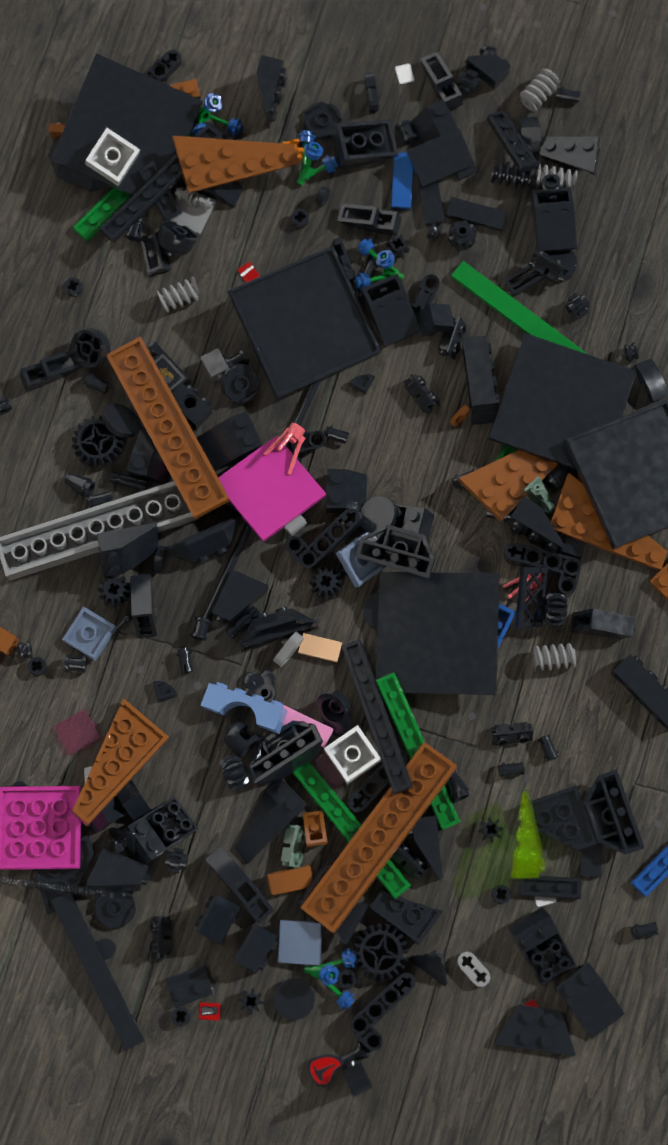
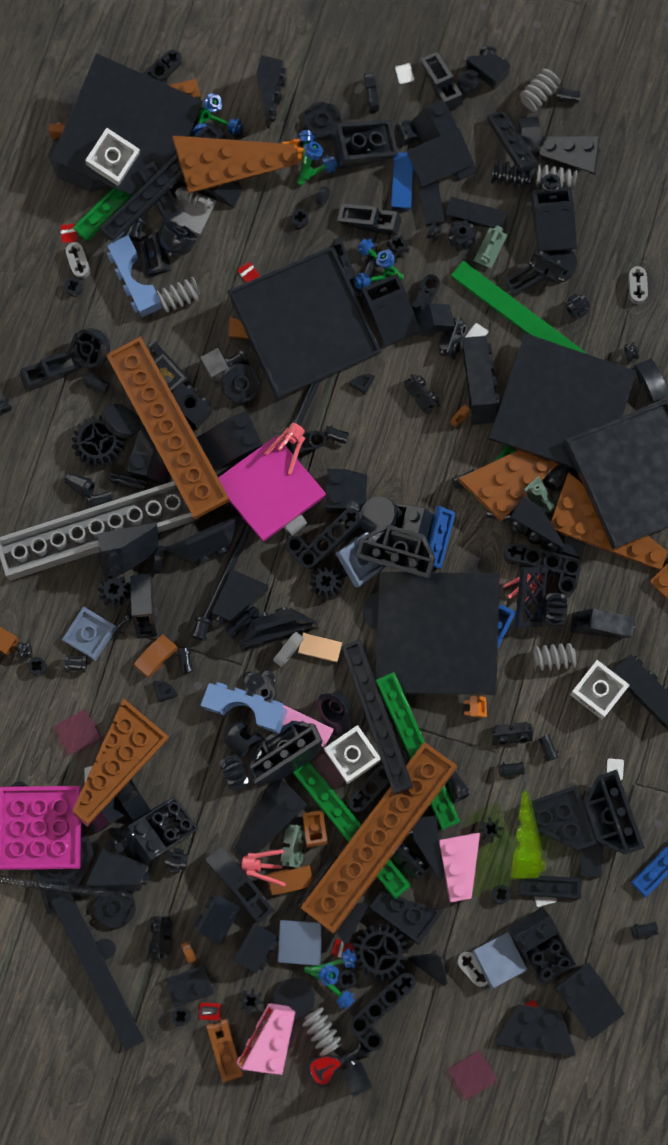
none -> red sticker [61,224,77,243]
none -> light grey beam [66,242,90,279]
none -> medium blue arch [107,236,163,317]
none -> dark orange slope [134,634,177,678]
none -> dark orange tile [181,942,196,964]
none -> dark orange plate [206,1018,243,1082]
none -> dark orange tile [229,318,248,339]
none -> bright pink wedge [236,1004,295,1075]
none -> coral plant [242,850,286,887]
none -> light grey piece [302,1007,342,1056]
none -> red sticker [332,939,355,958]
none -> blue tile [428,506,456,569]
none -> bright pink wedge [439,833,480,903]
none -> clear pink piece [448,1050,498,1100]
none -> orange tile [464,695,487,718]
none -> white sticker [465,323,488,337]
none -> sand blue tile [472,932,527,989]
none -> sand green hinge [474,226,507,268]
none -> white brick [570,660,629,719]
none -> white sticker [607,759,624,780]
none -> light grey beam [628,266,648,304]

